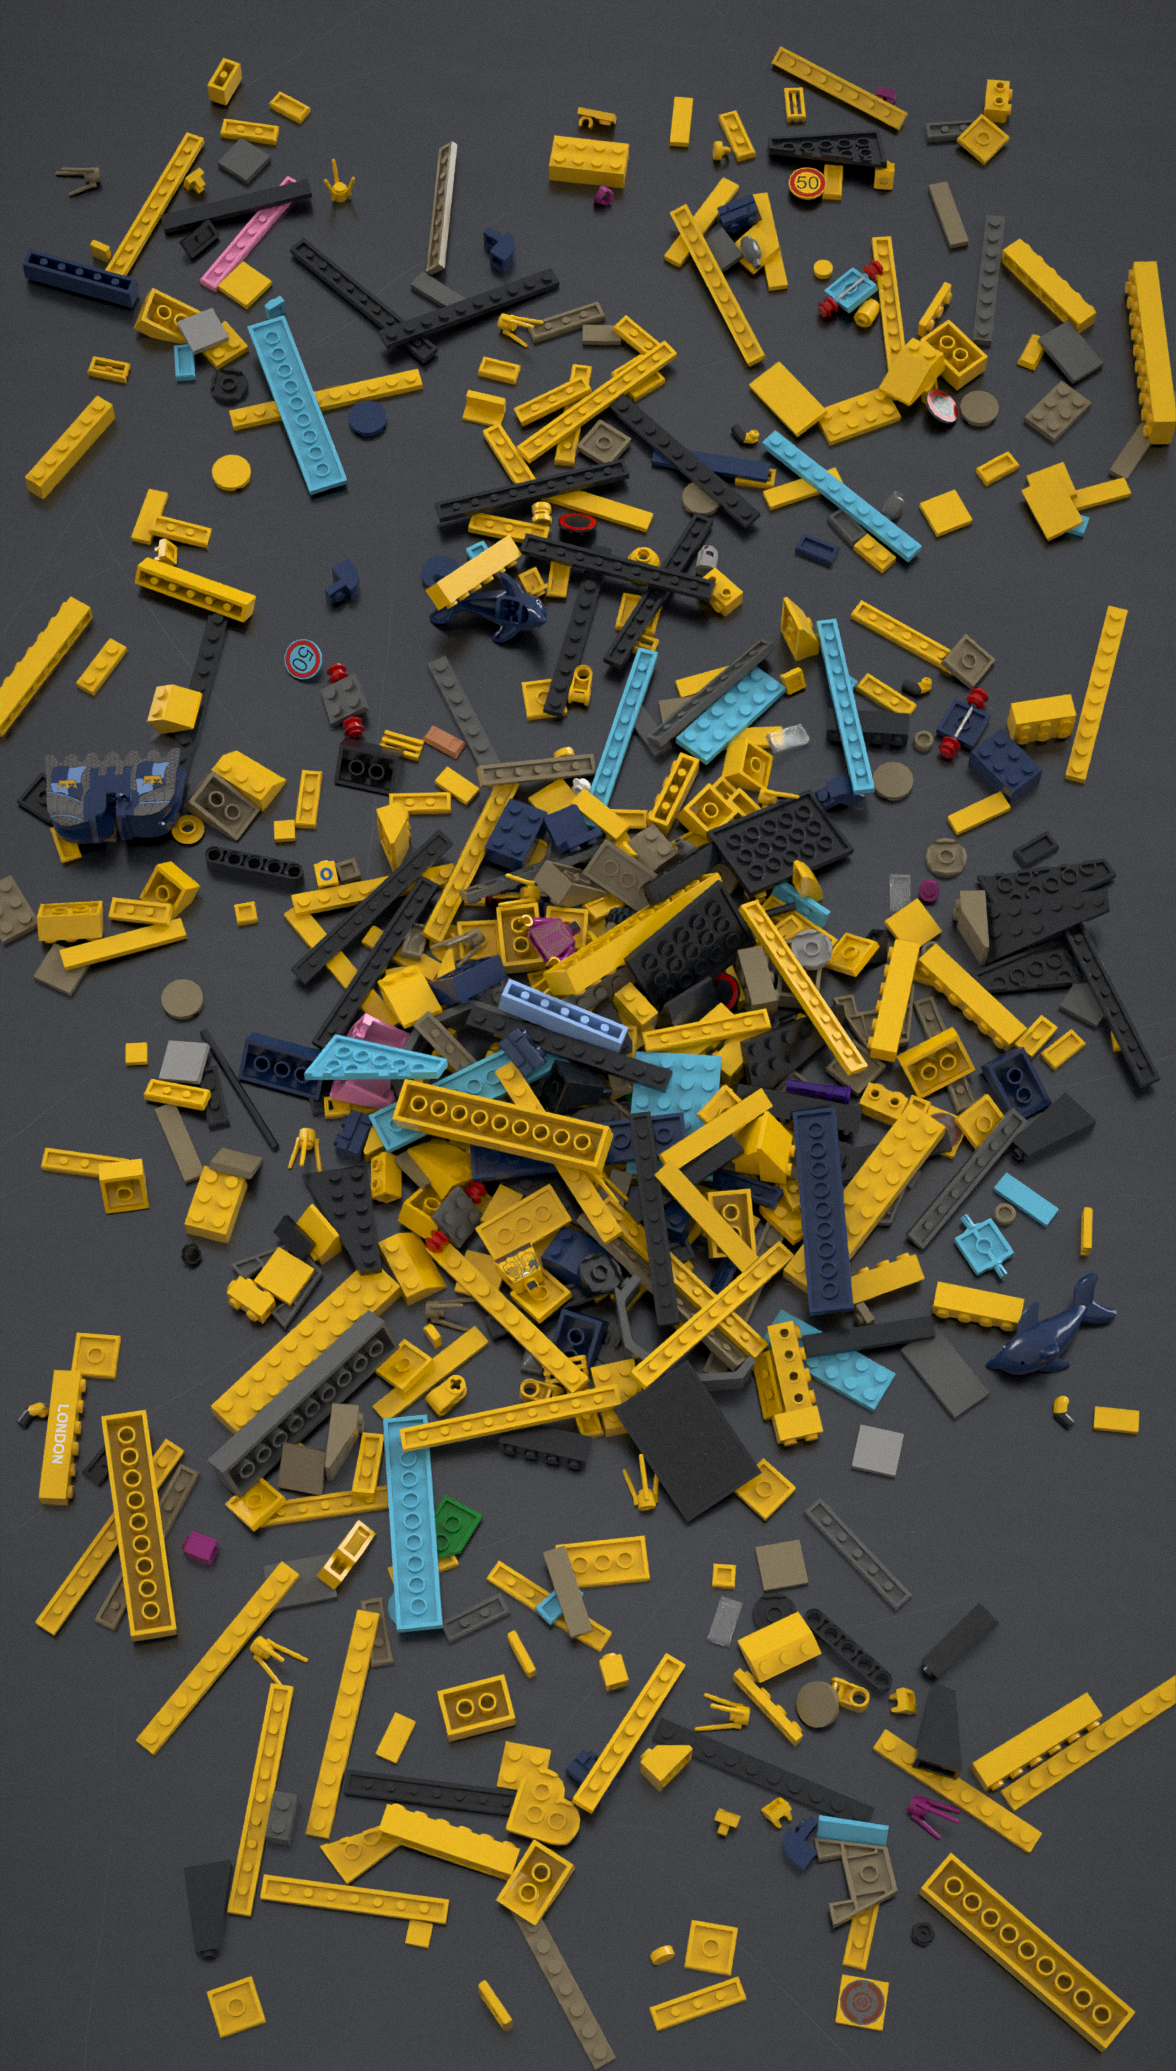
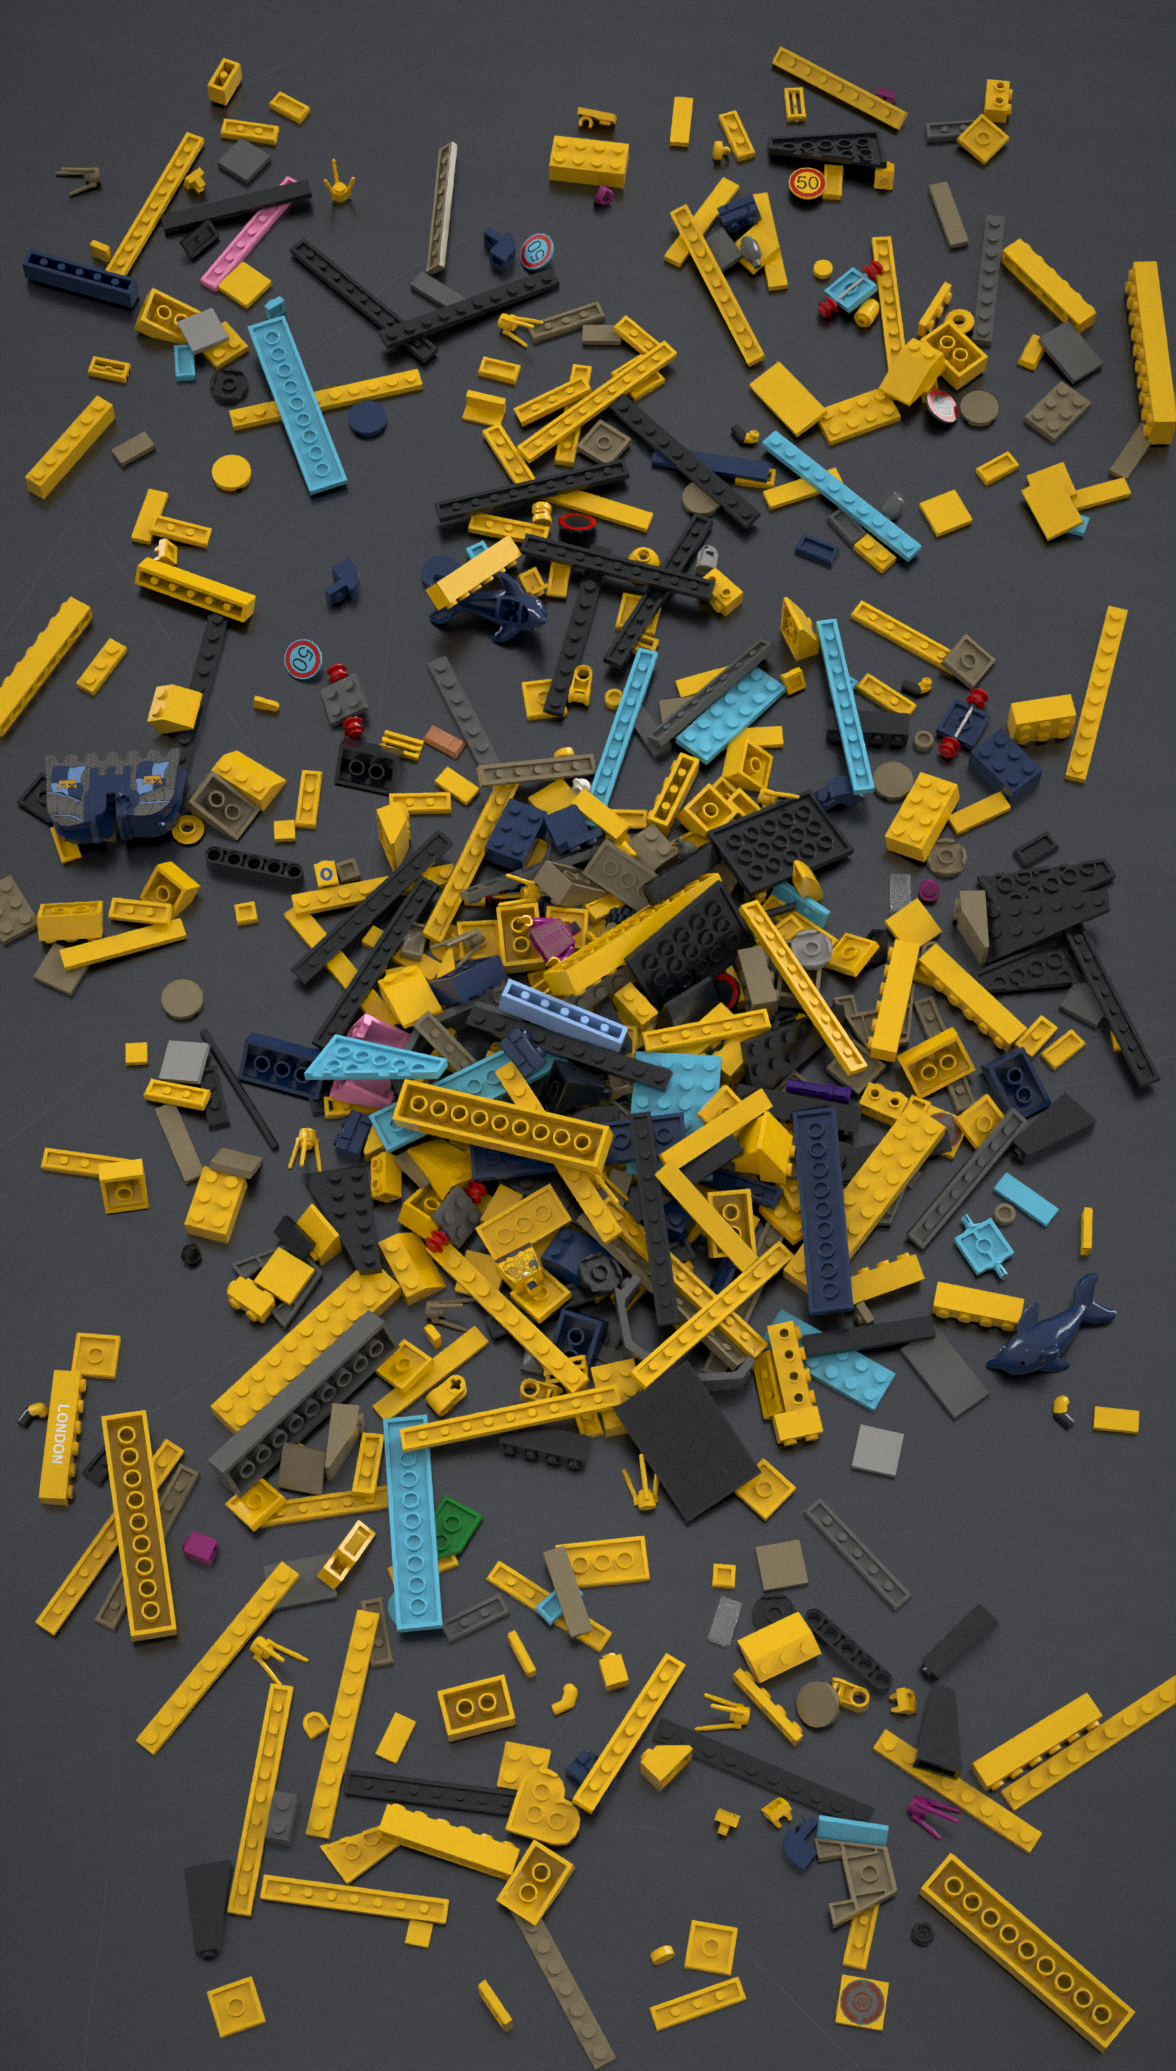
clear tile [765,724,810,754] -> none
none -> dark tan tile [111,431,156,467]
none -> yellow piece [254,696,279,711]
none -> yellow tile [303,1712,330,1740]
none -> piece [520,234,554,270]
none -> yellow arm [551,1684,578,1716]
none -> yellow tile [604,689,623,710]
none -> yellow brick [885,772,960,862]
none -> yellow piece [944,309,975,334]

